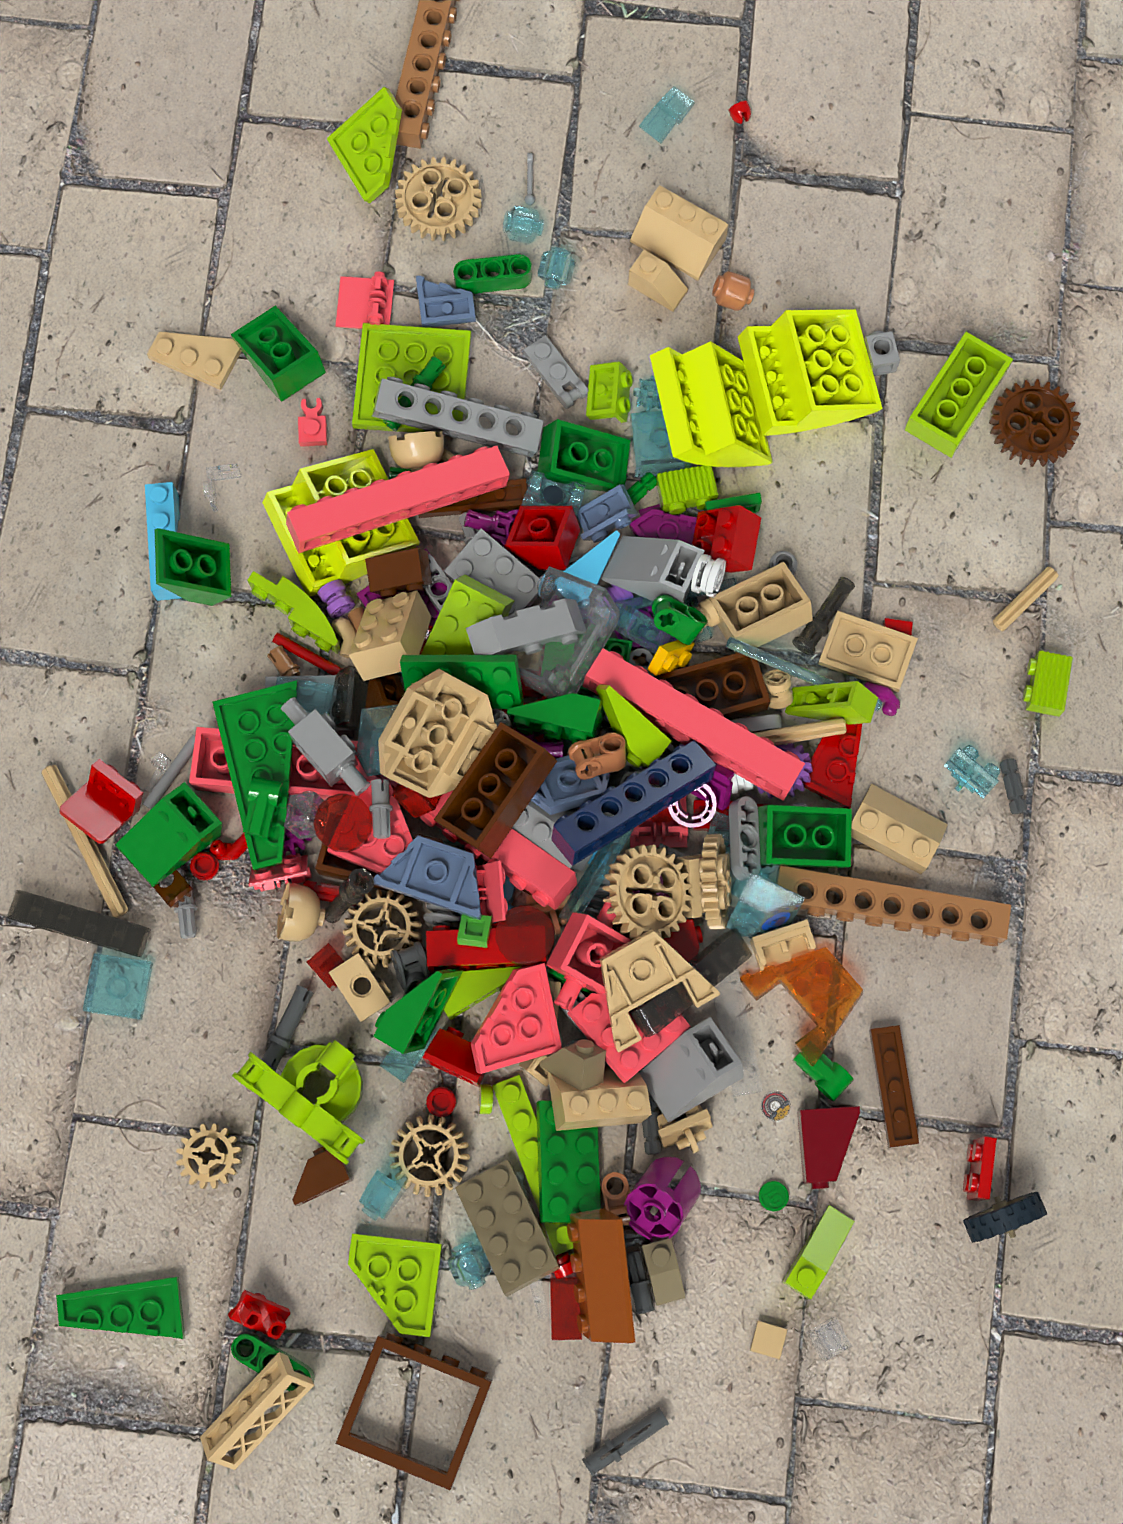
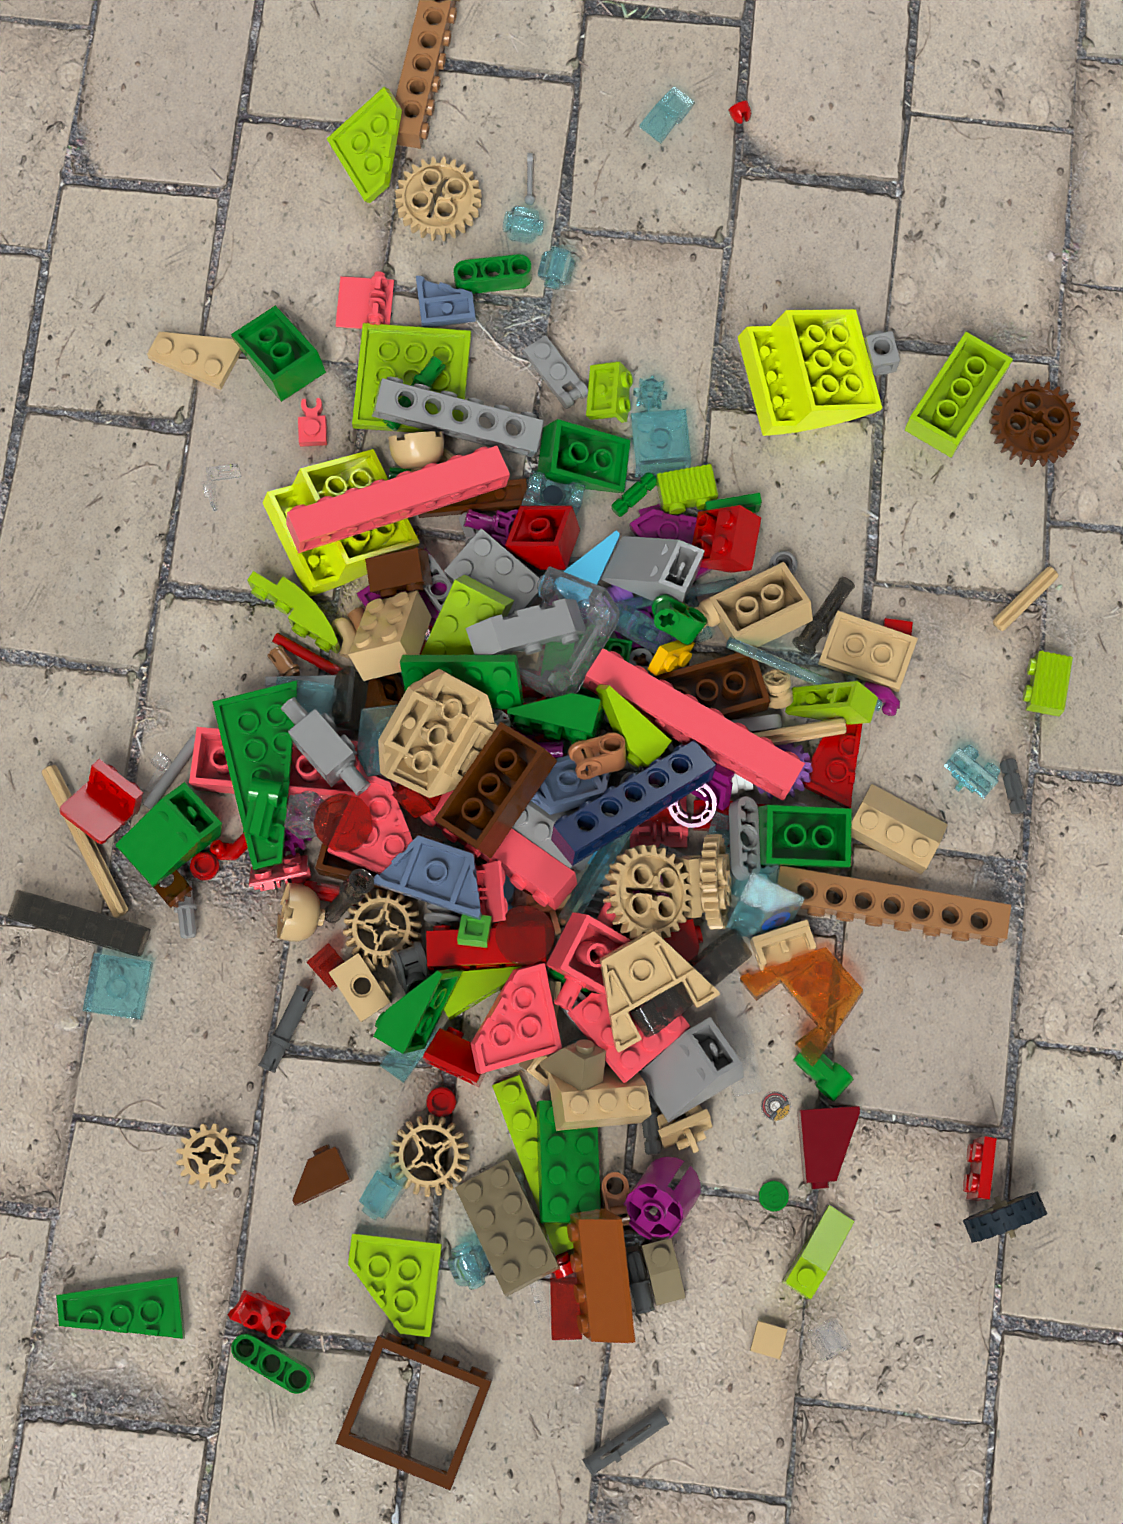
medium azure arch [145,482,181,601] -> none
green slope [155,528,231,606] -> none
tan fence [200,1352,314,1470] -> none
lime piece [232,1040,365,1165] -> none
medium lavender wheel [317,579,355,618] -> none
light grey axle [369,779,393,839] -> none
lime tile [479,1084,493,1114] -> none
sand blue bracket [574,484,638,543] -> none
tan slope [628,250,688,312] -> none
tan slope [630,185,728,281] -> none
neon yellow slope [650,341,773,467] -> none
white wheel [691,554,726,598] -> none
nougat head [712,271,754,311] -> none
reddish brown plate [869,1025,919,1148] -> none

